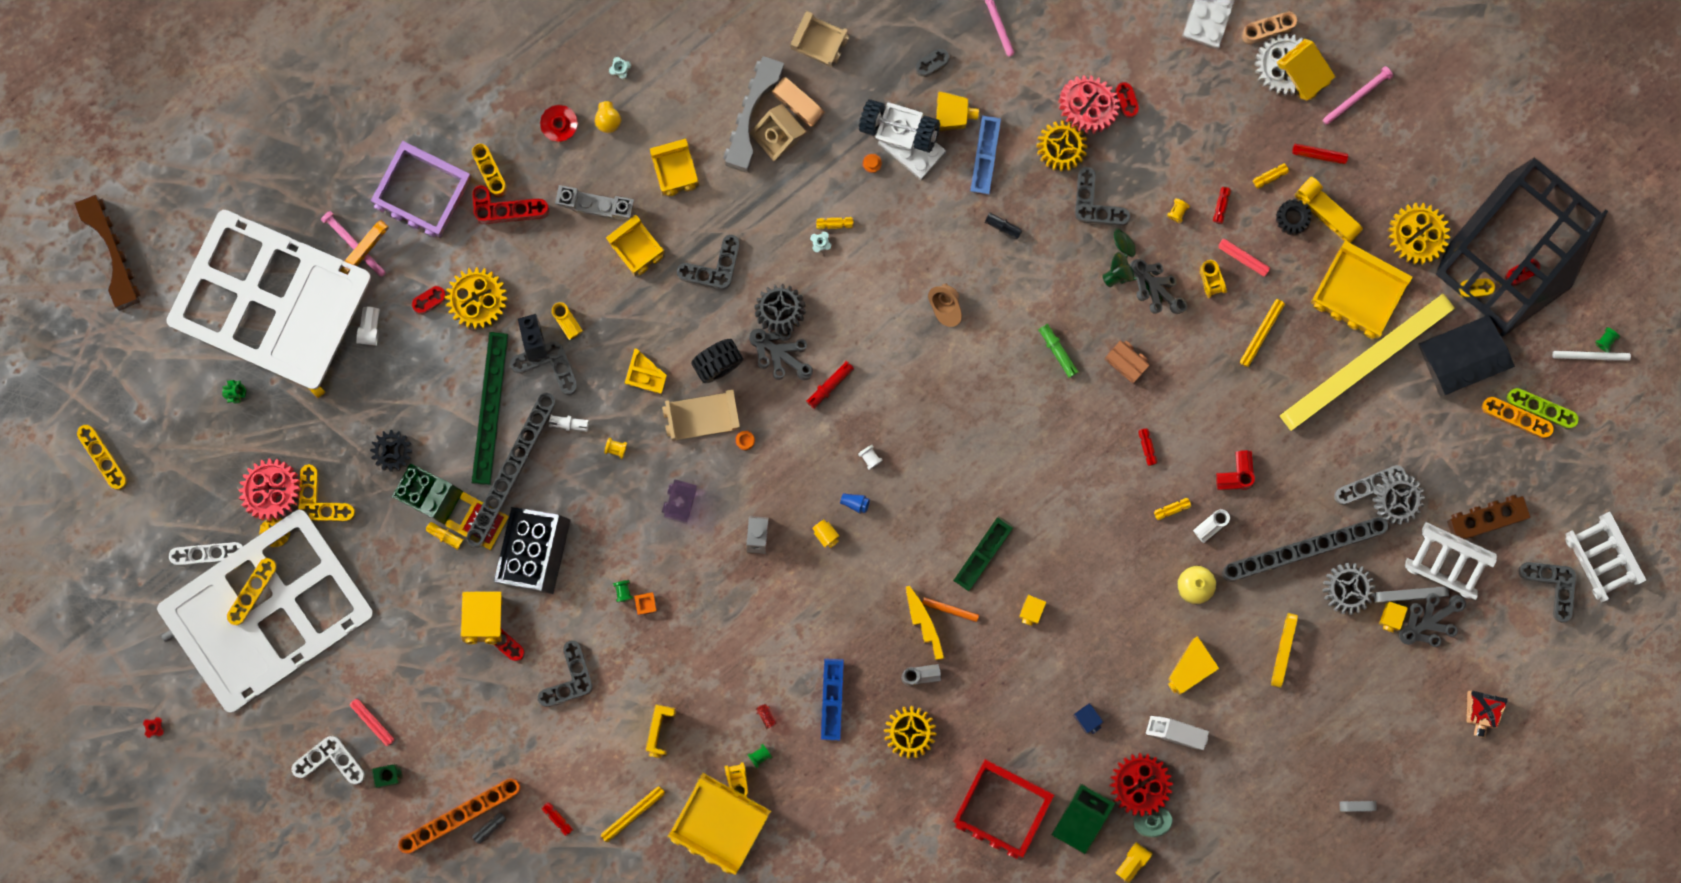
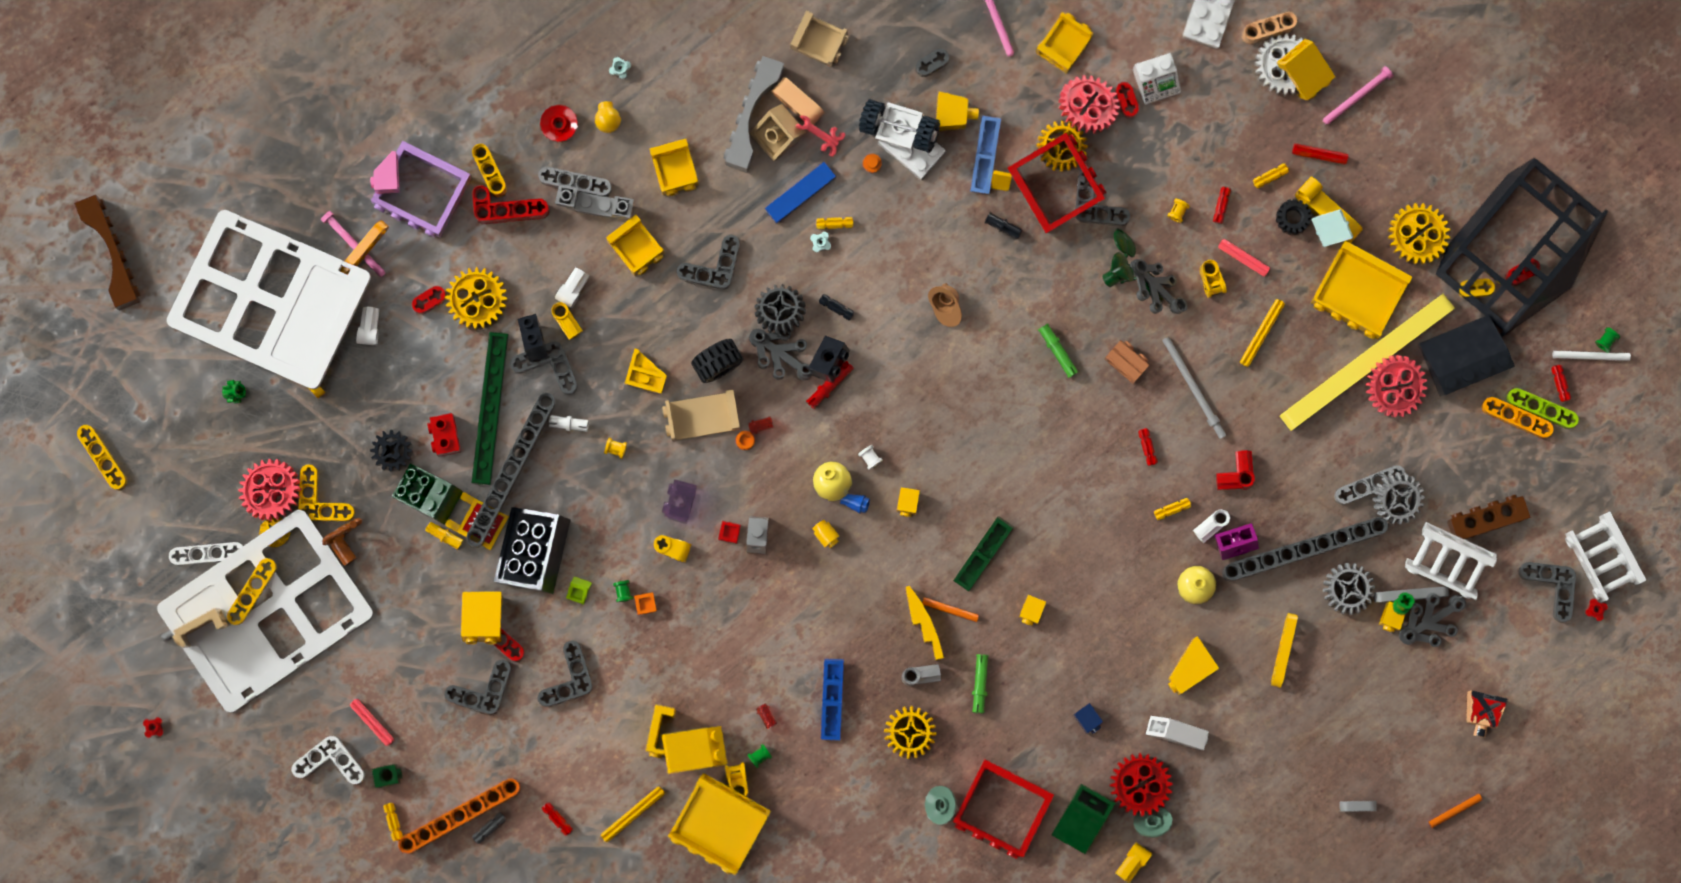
none -> tan panel [173,608,230,648]
none -> dark orange piece [322,518,362,567]
none -> bright pink slope [370,151,400,194]
none -> yellow axle [383,803,403,841]
none -> red brick [427,413,461,457]
none -> dark grey beam [444,660,511,714]
none -> light grey beam [538,167,611,197]
none -> white piece [555,267,589,308]
none -> lime slope [566,577,592,605]
none -> yellow piece [654,535,692,563]
none -> yellow slope [662,726,727,774]
none -> red tile [718,521,741,544]
none -> clear red pin [748,416,774,435]
none -> blue tile [765,162,836,224]
none -> coral bar [795,115,845,156]
none -> black brick [808,335,850,383]
none -> light yellow cylinder [813,461,852,501]
none -> black axle [819,294,854,320]
none -> yellow brick [897,487,920,517]
none -> sand green dish [925,786,957,825]
none -> bright green pin [972,654,989,714]
none -> yellow slope [990,170,1012,191]
none -> red window [1008,132,1107,233]
none -> yellow panel [1035,12,1093,74]
none -> white slope [1133,53,1181,105]
none -> light grey bar [1162,337,1226,439]
none -> magenta brick [1215,523,1259,561]
none -> light aqua piece [1311,209,1353,247]
none -> coral gear [1366,355,1427,417]
none -> green bush [1393,592,1415,615]
none -> orange bar [1428,793,1483,828]
none -> red axle [1551,365,1571,402]
none -> red plate [1585,599,1608,621]

